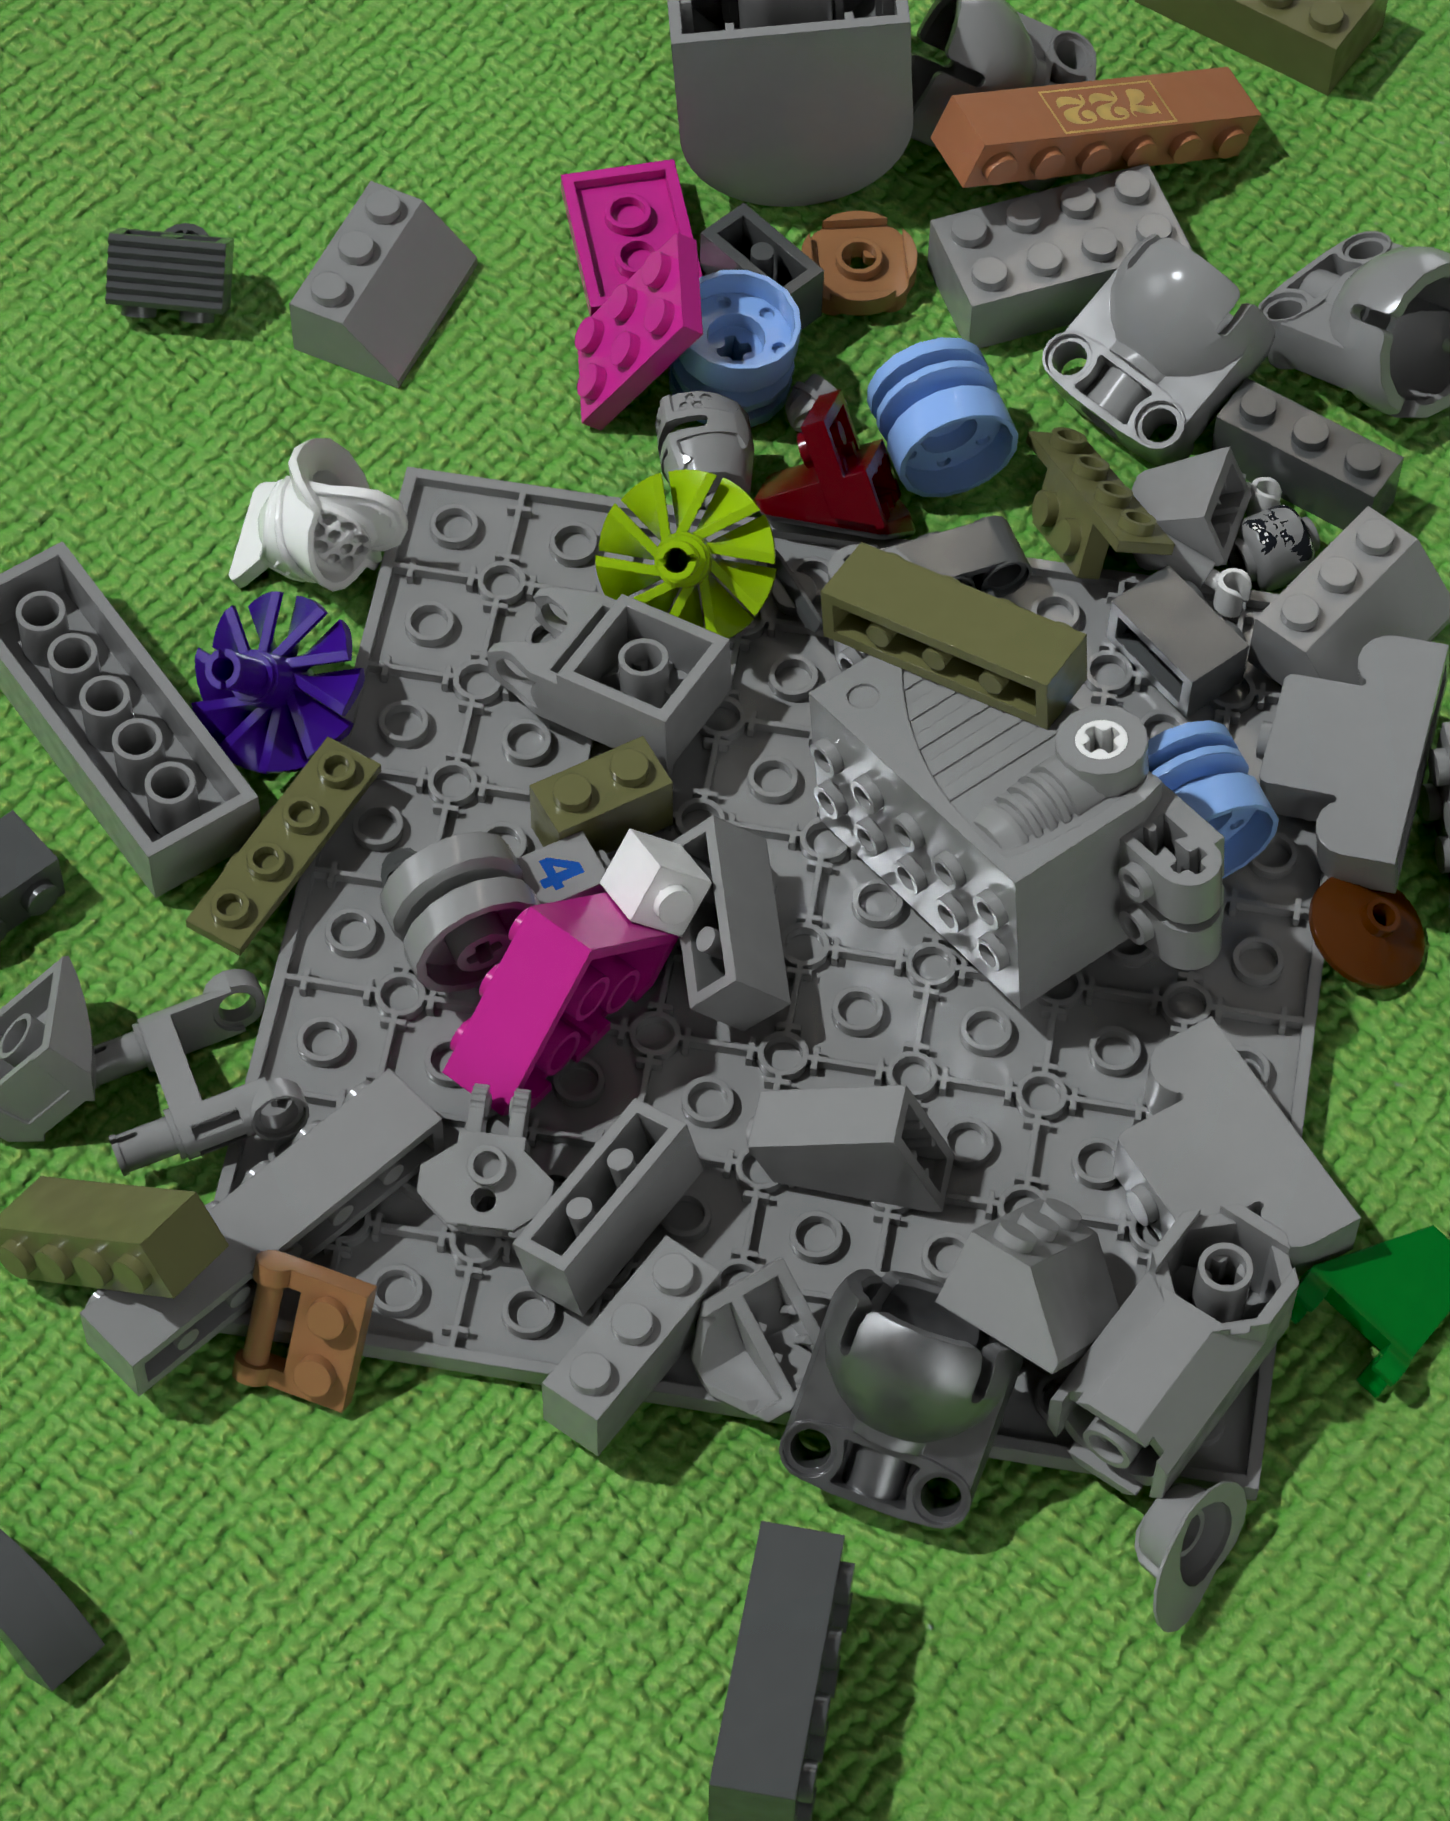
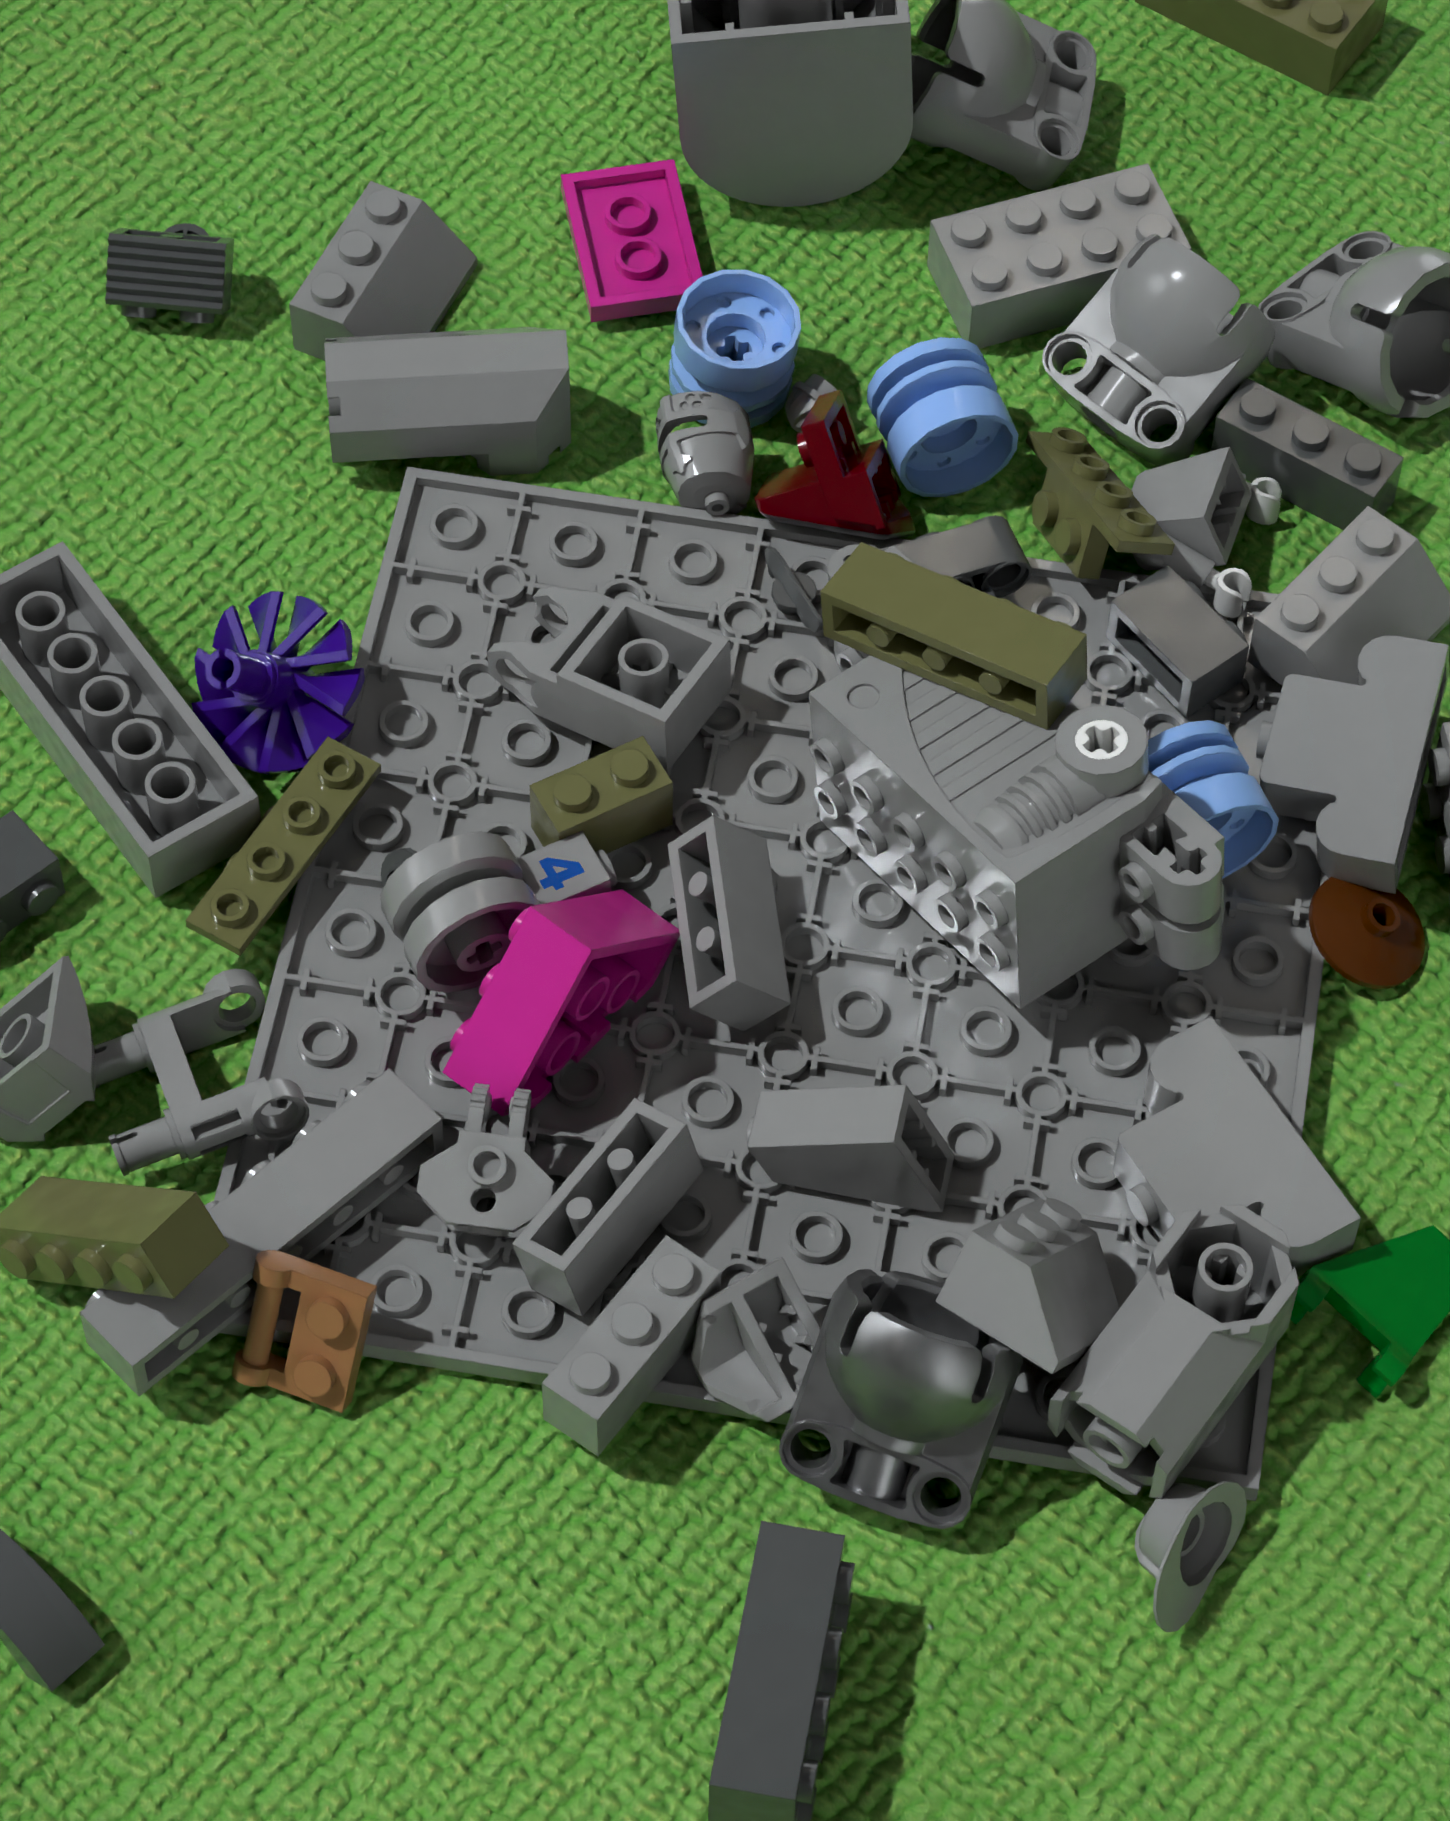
white helmet [228,438,408,592] -> none
dark pink plate [575,232,703,431] -> none
lime piece [595,469,777,639] -> none
white brick [600,828,712,937] -> none
dark grey brick [700,203,824,330] -> none
medium nougat plate [801,211,918,316] -> none
nougat brick [930,67,1261,188] -> none
light grey head [1227,504,1320,592] -> none
none -> light grey brick [324,327,571,476]

